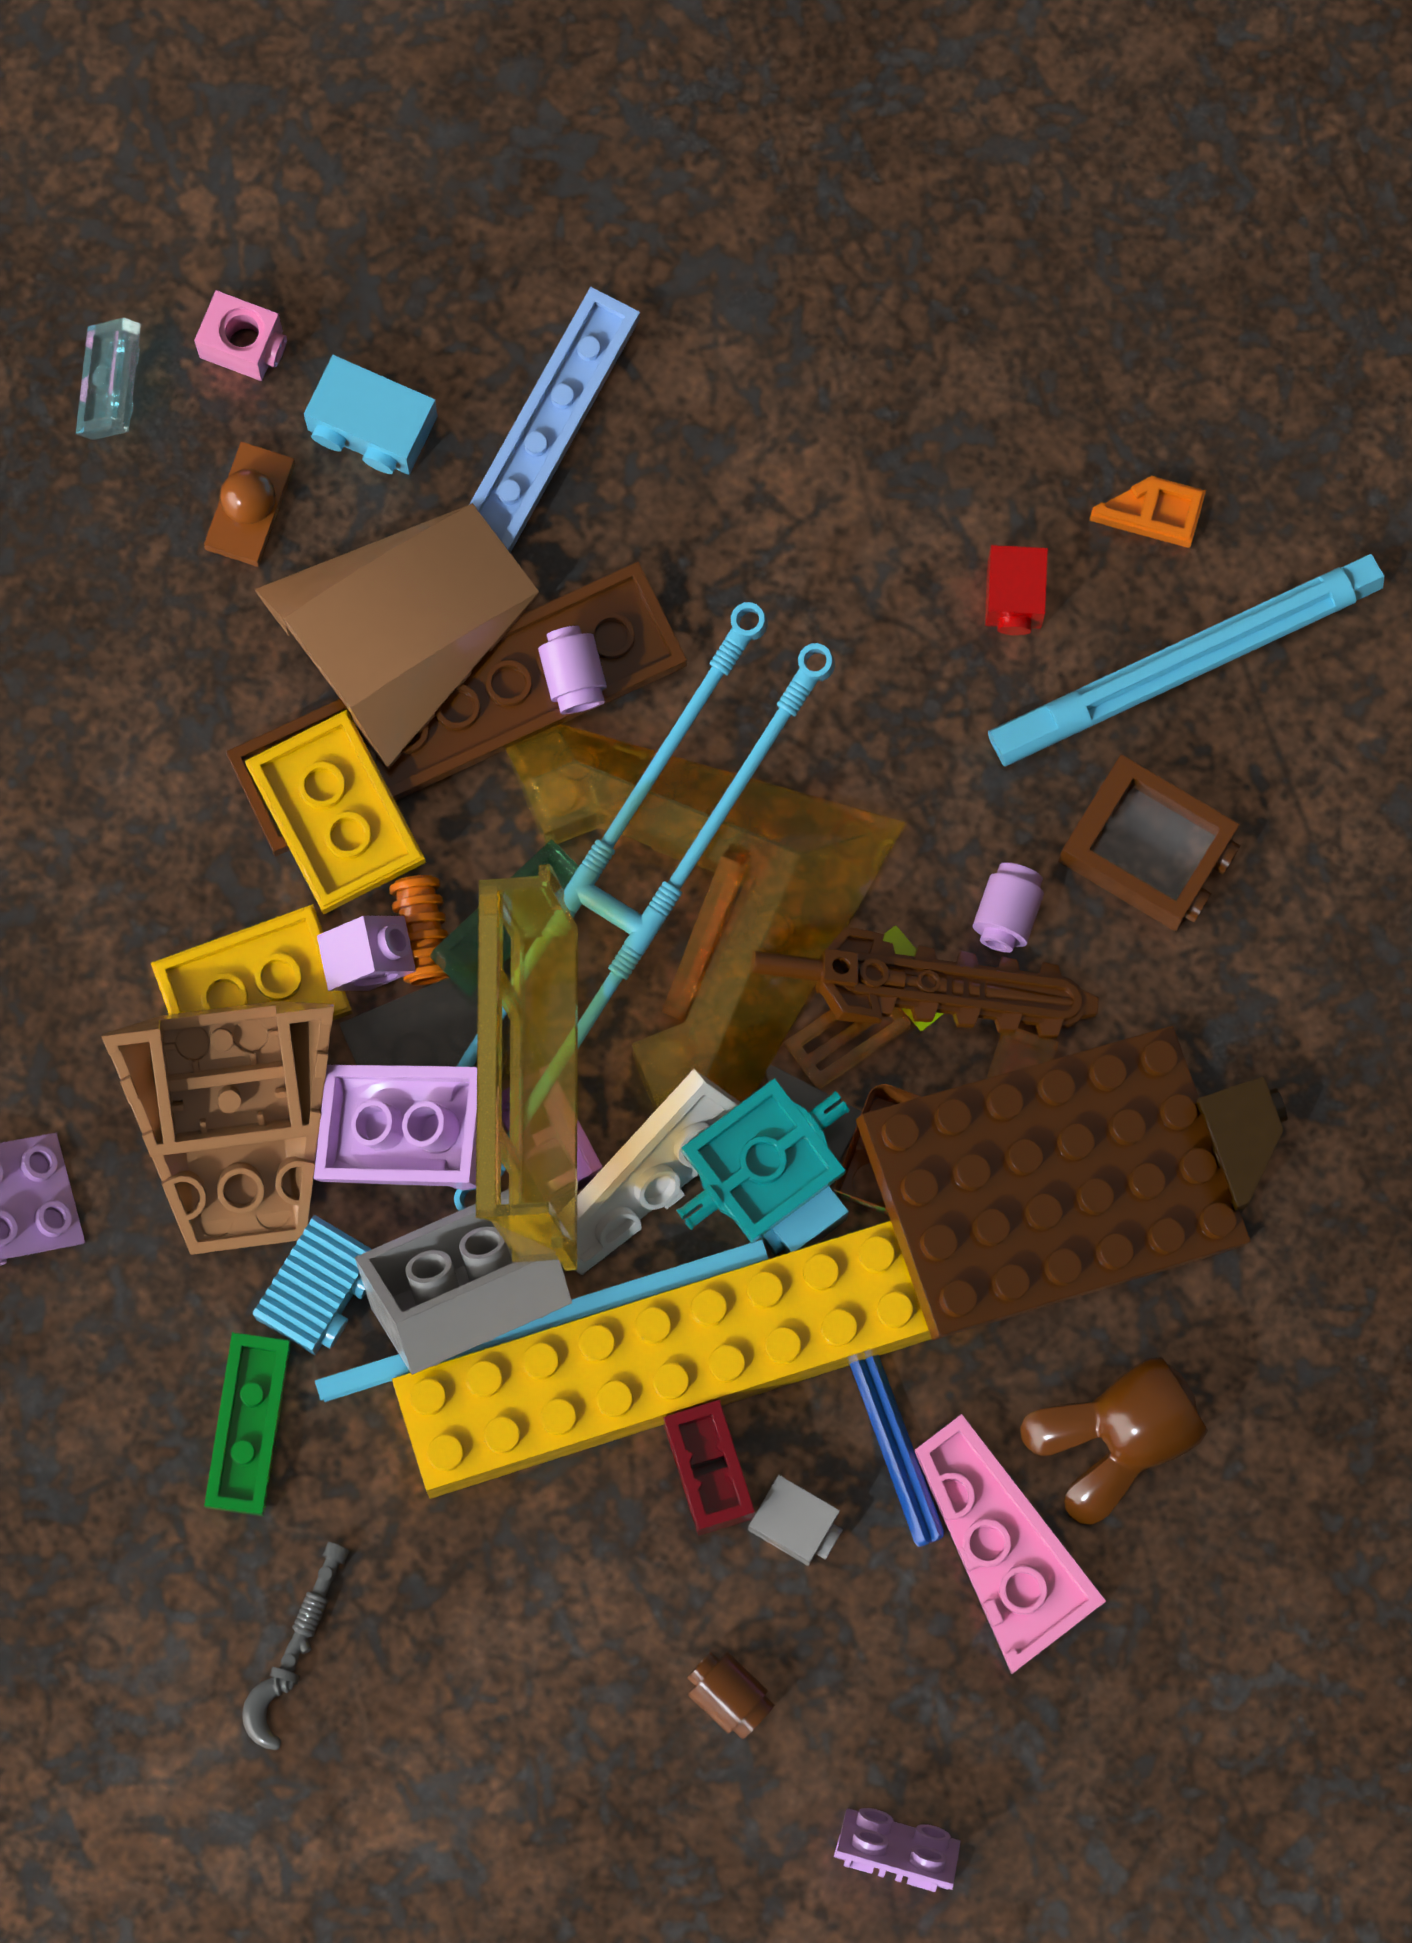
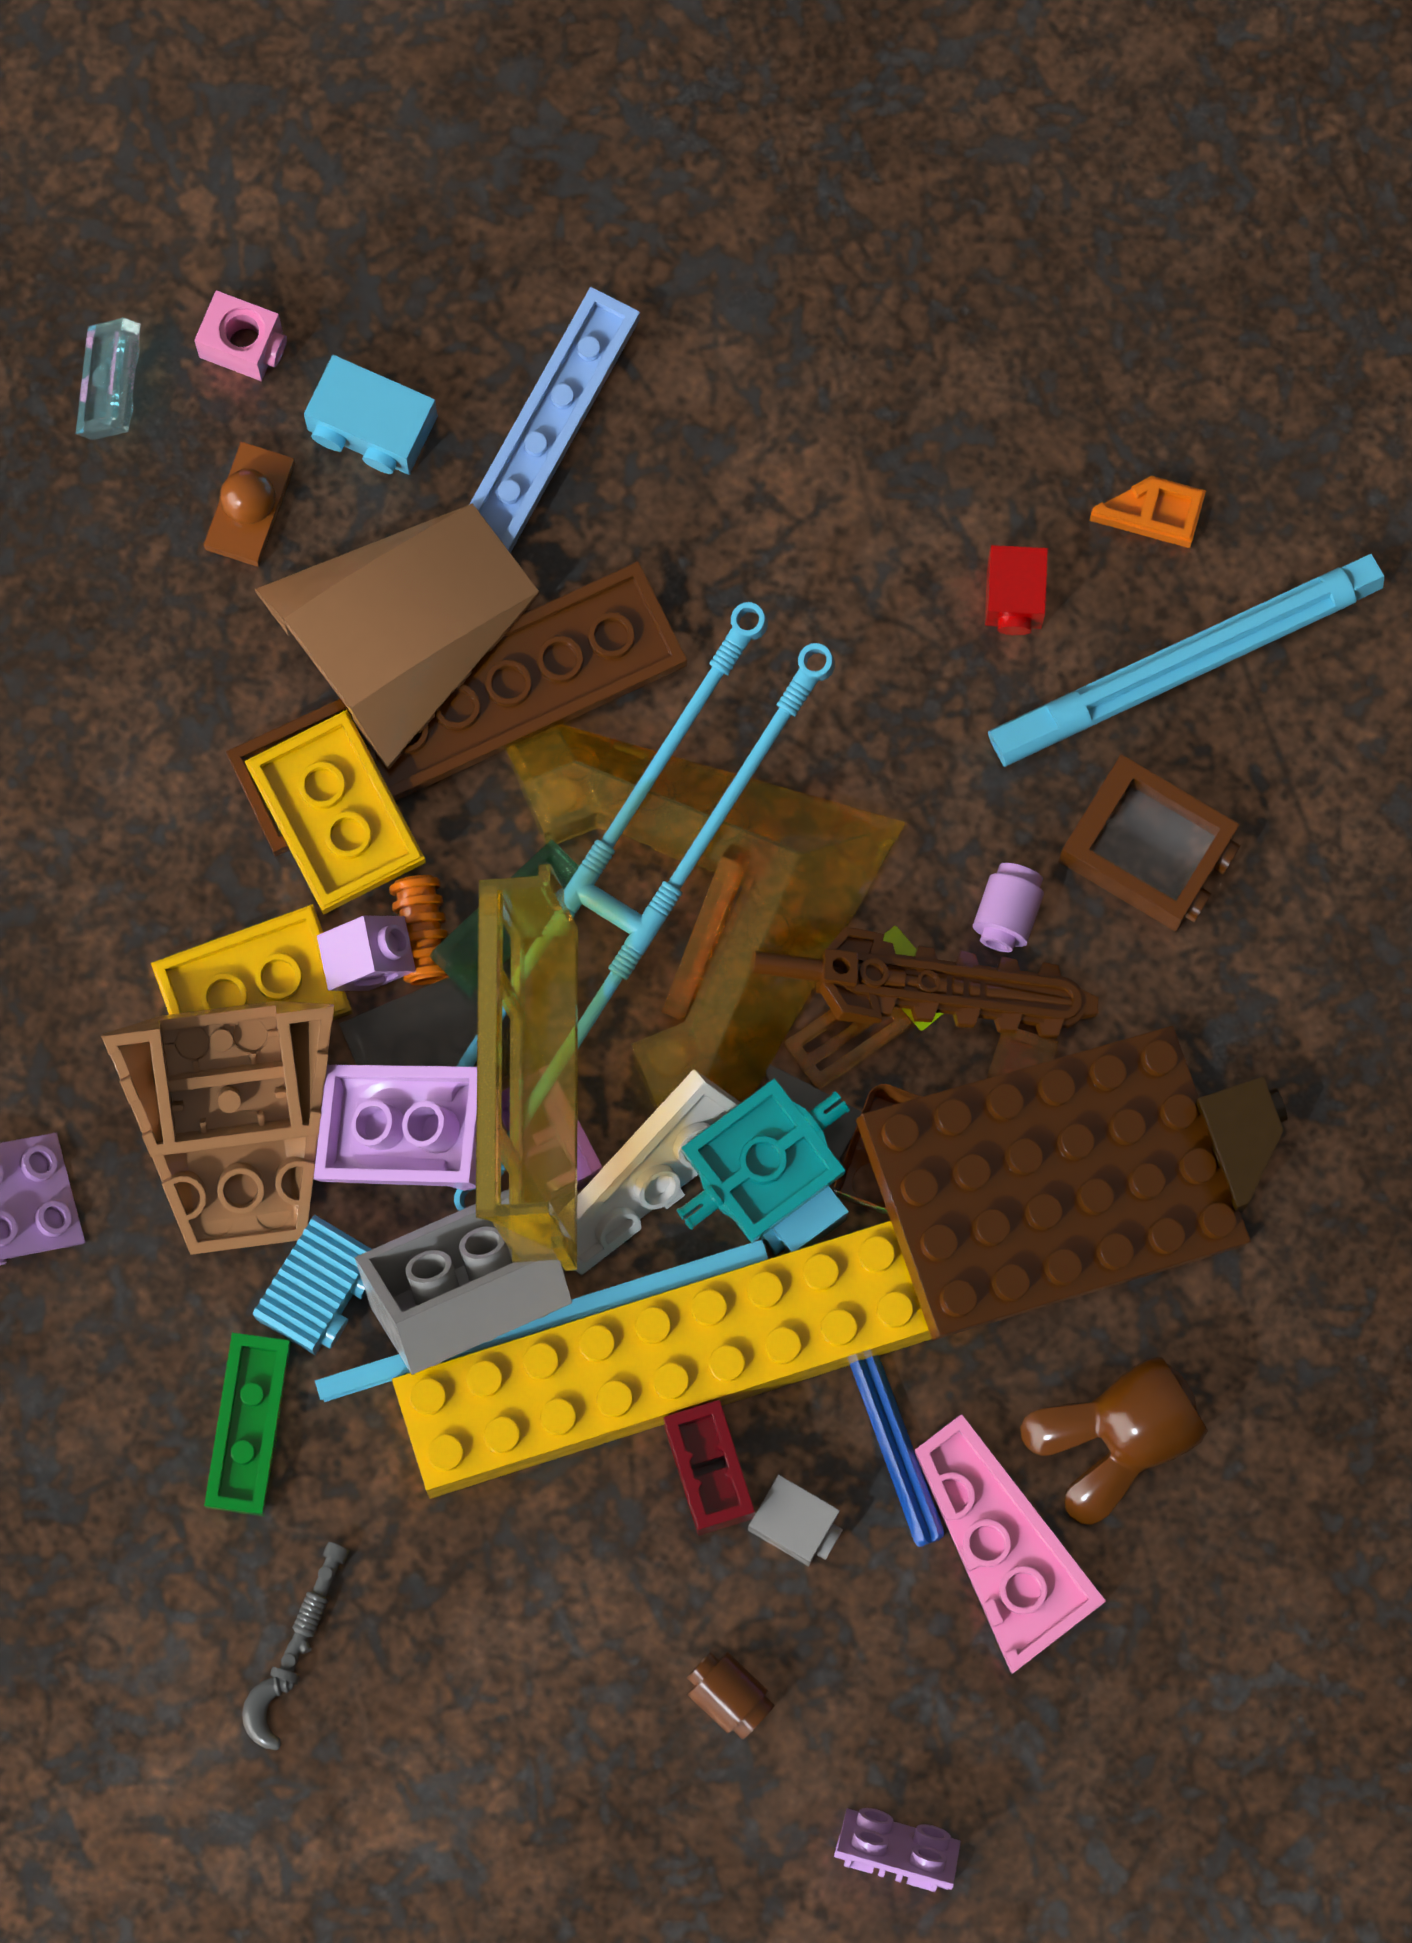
lavender brick [538,626,607,714] -> none

